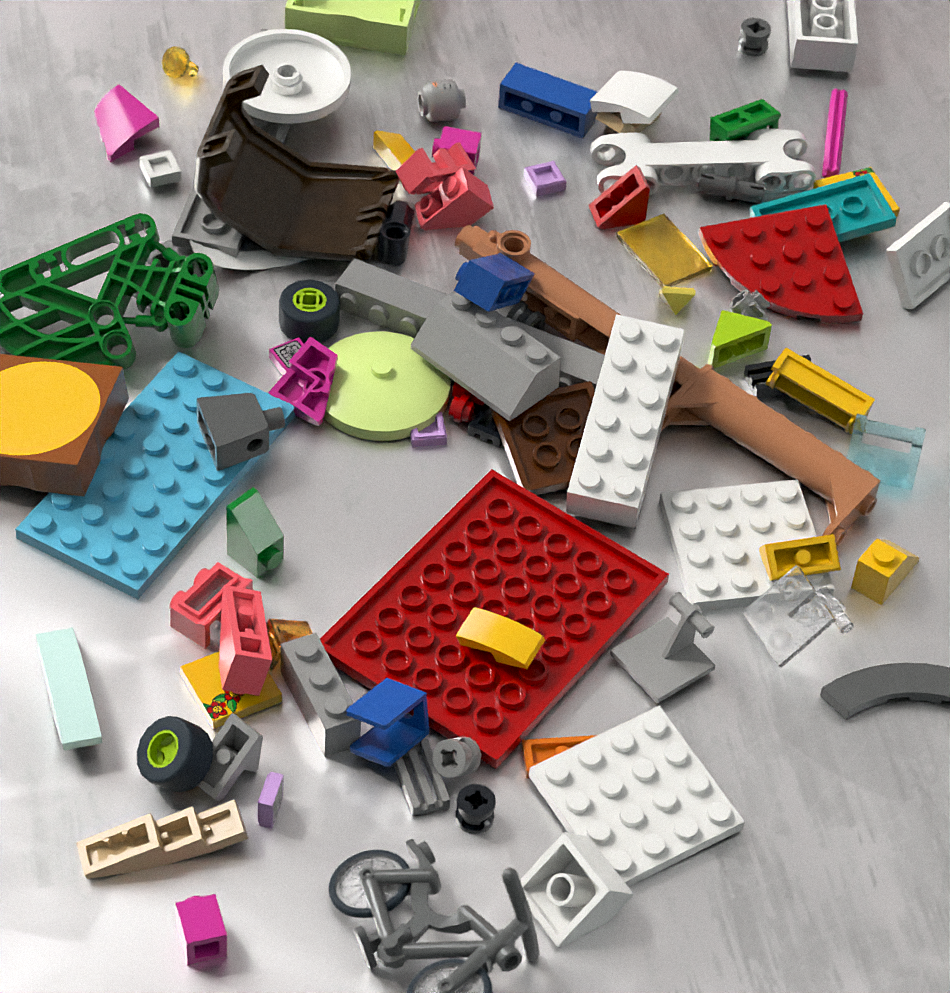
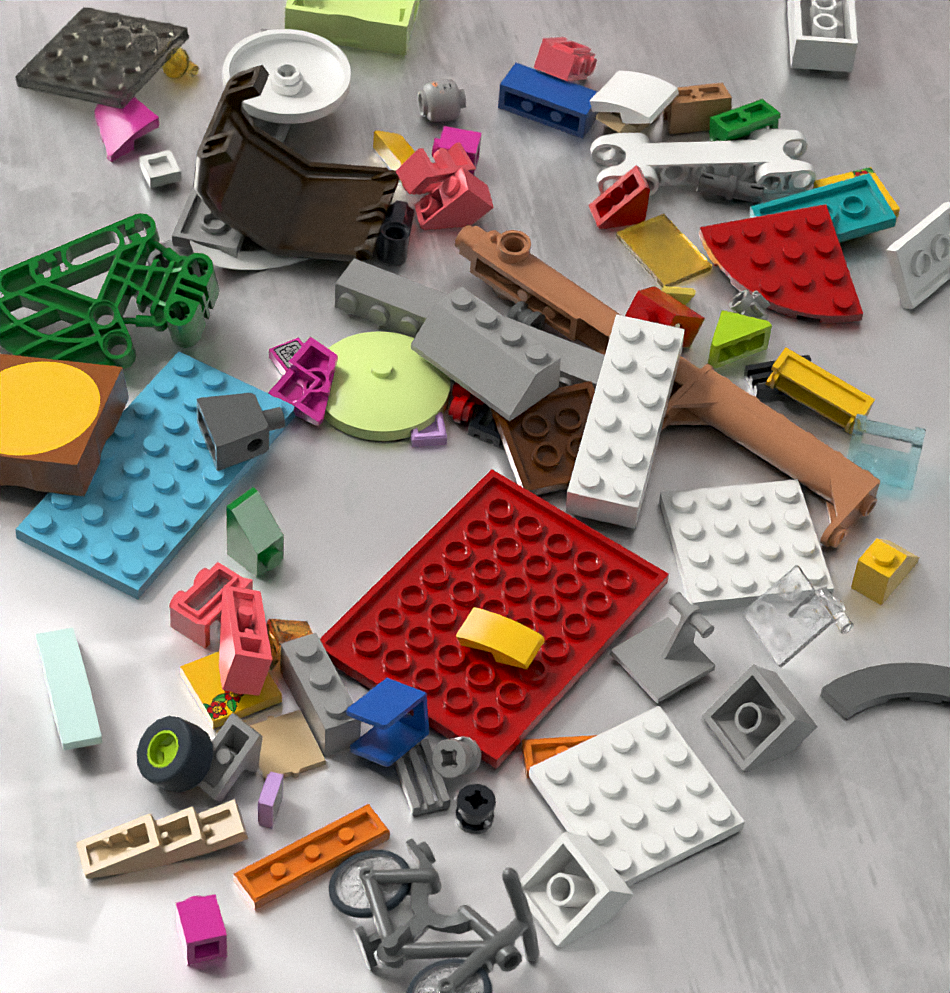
black wheel [279,280,340,343] -> none
blue brick [454,253,535,312] -> none
lavender tile [524,161,566,197] -> none
dark grey wheel [738,18,771,56] -> none
yellow slope [759,534,841,581] -> none
dark pink axle [822,88,848,178] -> none
none -> clear smoke plate [15,7,189,109]
none -> orange tile [233,804,390,910]
none -> tan piece [250,710,326,782]
none -> coral window [533,37,597,81]
none -> red torso [625,286,705,348]
none -> medium nougat hinge [662,83,732,135]
none -> light grey slope [702,664,818,773]

